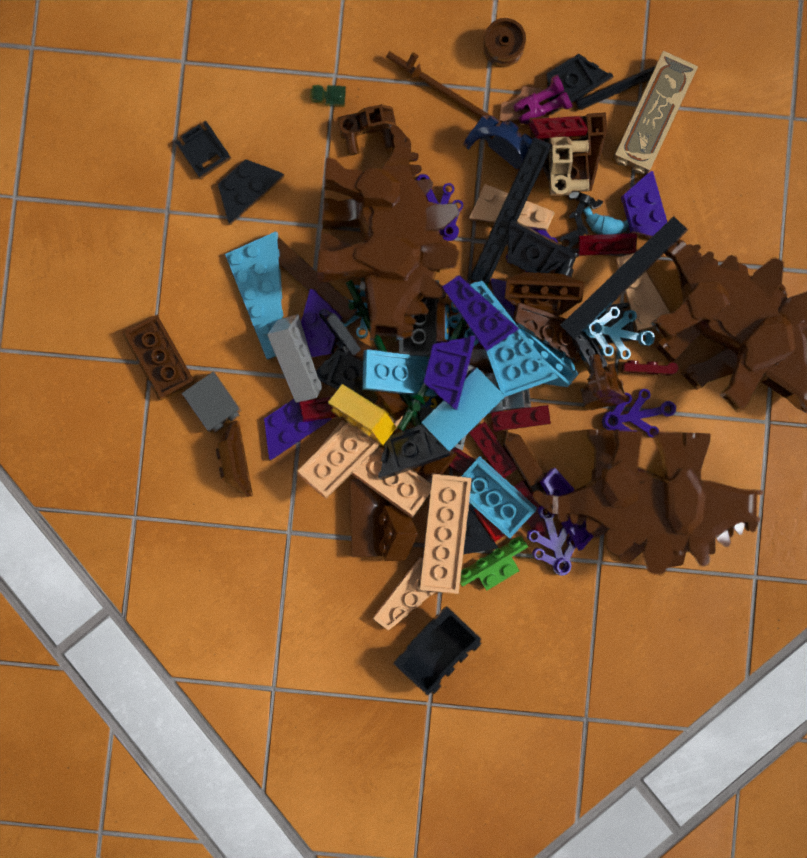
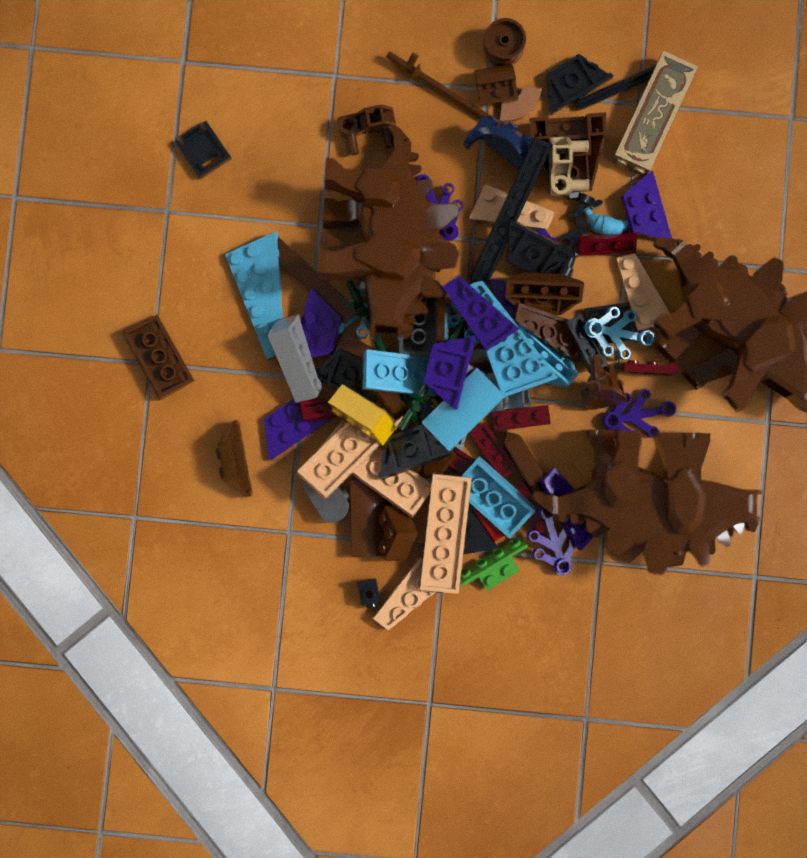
dark grey brick [182,371,242,433] -> none
black wing [218,159,285,225] -> none
clear green plate [309,85,346,107] -> none
black container [319,309,361,356] -> none
black cylinder [393,606,482,696] -> none
magenta piece [513,75,572,124] -> none
dark red plate [529,116,588,139] -> none
black tile [560,216,688,340] -> none
none -> flat silver brick [303,480,351,522]
none -> black brick [357,579,381,608]
none -> reddish brown brick [474,64,519,107]

